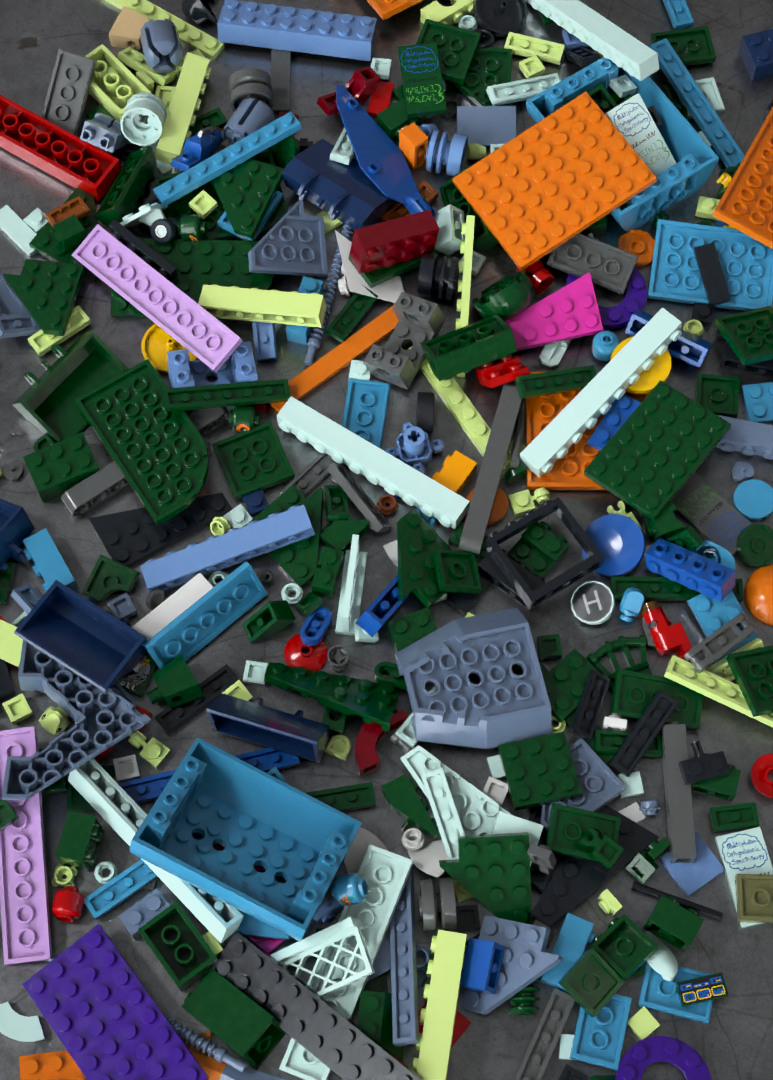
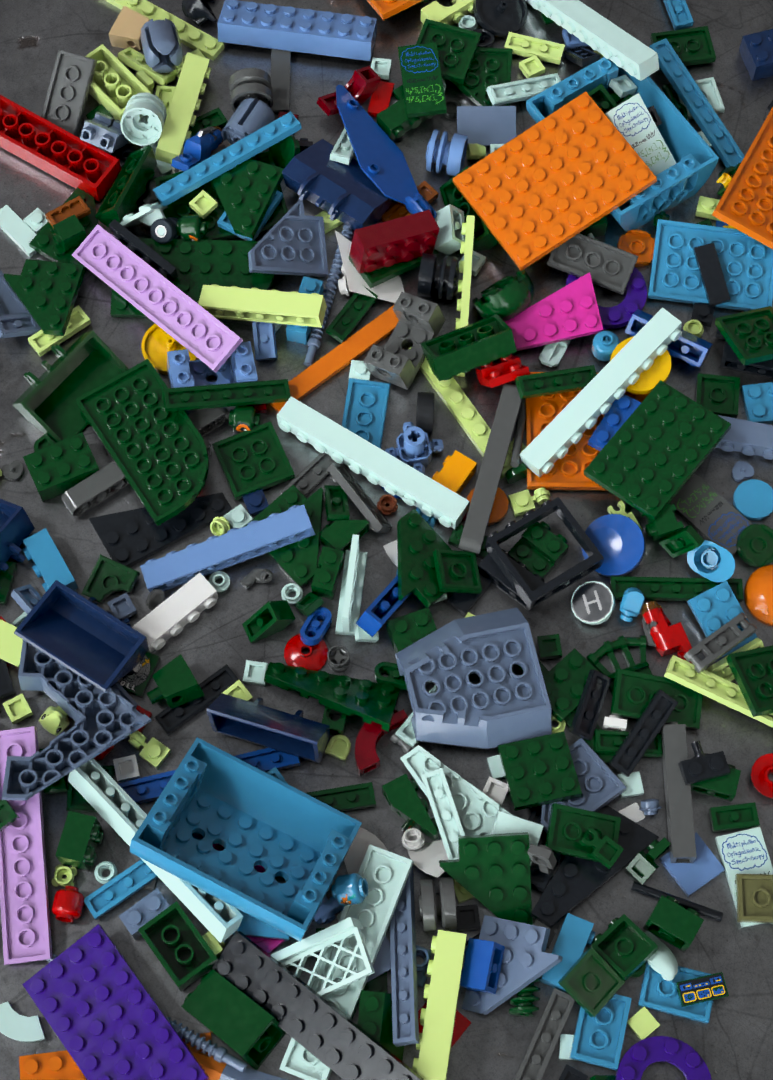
dark azure plate [143,561,268,669] -> none
orange brick [399,123,428,170] -> none
medium blue bar [418,123,438,139] -> none
red wheel [516,260,555,295] -> none
yellowish green plate [598,889,623,917] -> none
blue brick [645,538,735,602] -> none

